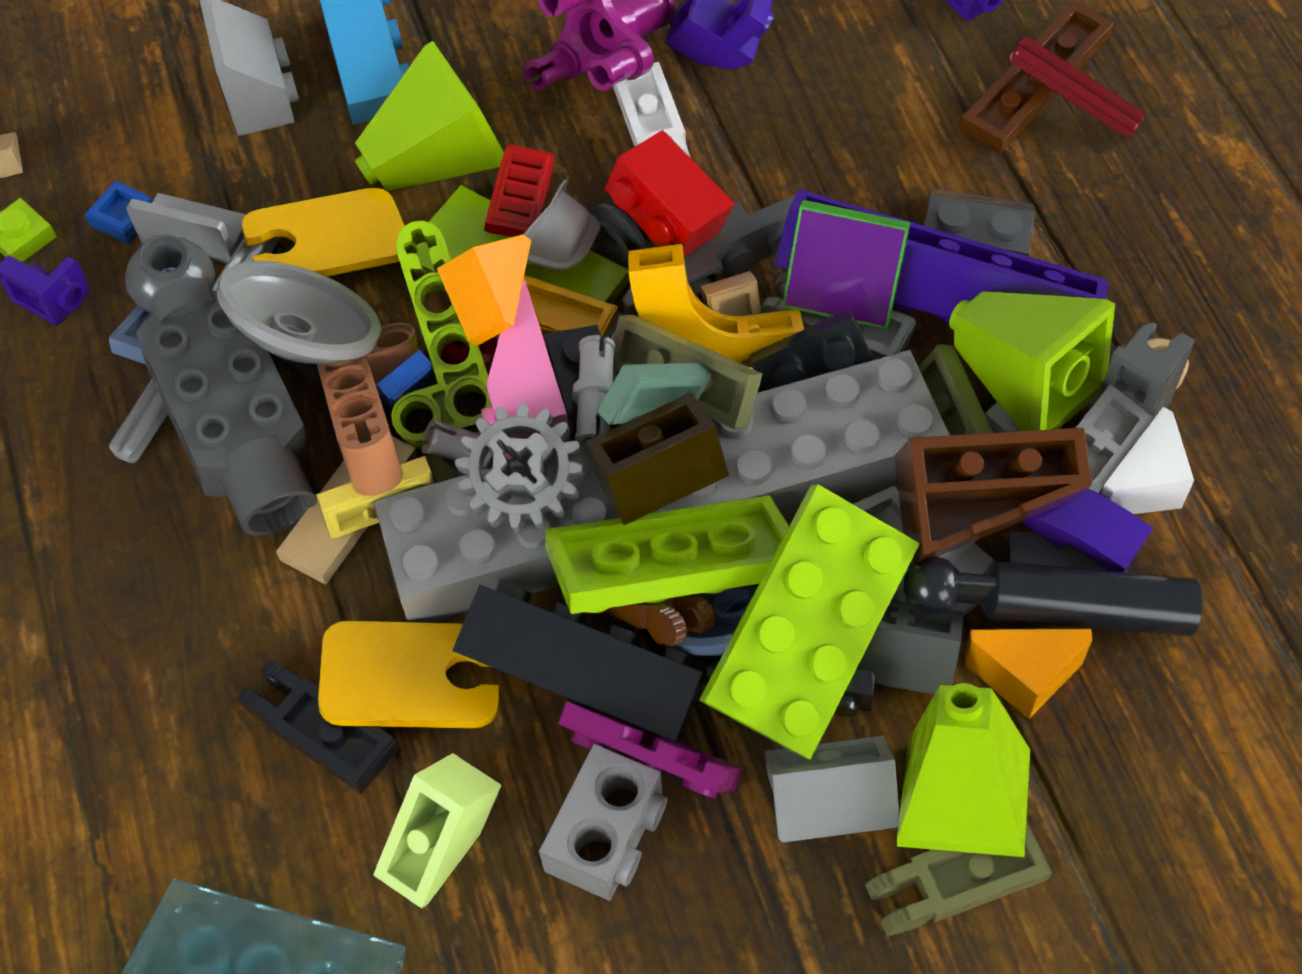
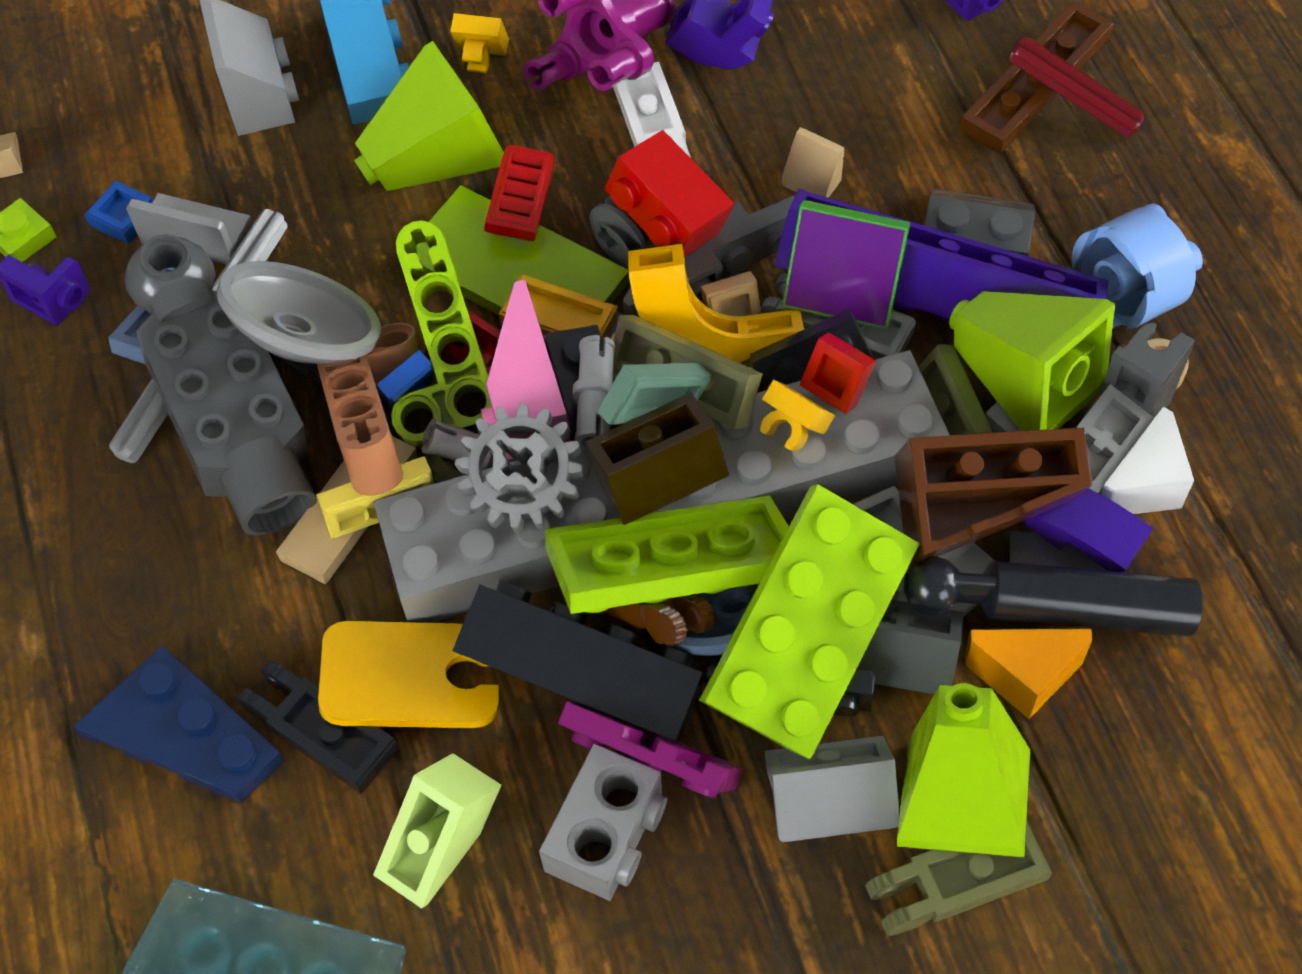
yellow piece [242,188,405,277] -> none
light orange slope [437,235,531,346] -> none
light grey piece [523,179,600,271] -> none
none -> dark blue wing [72,646,285,803]
none -> yellow tile [451,13,509,73]
none -> yellow tile [760,379,836,452]
none -> tan slope [782,127,844,198]
none -> red tile [799,332,876,414]
none -> light blue brick [1072,203,1203,330]

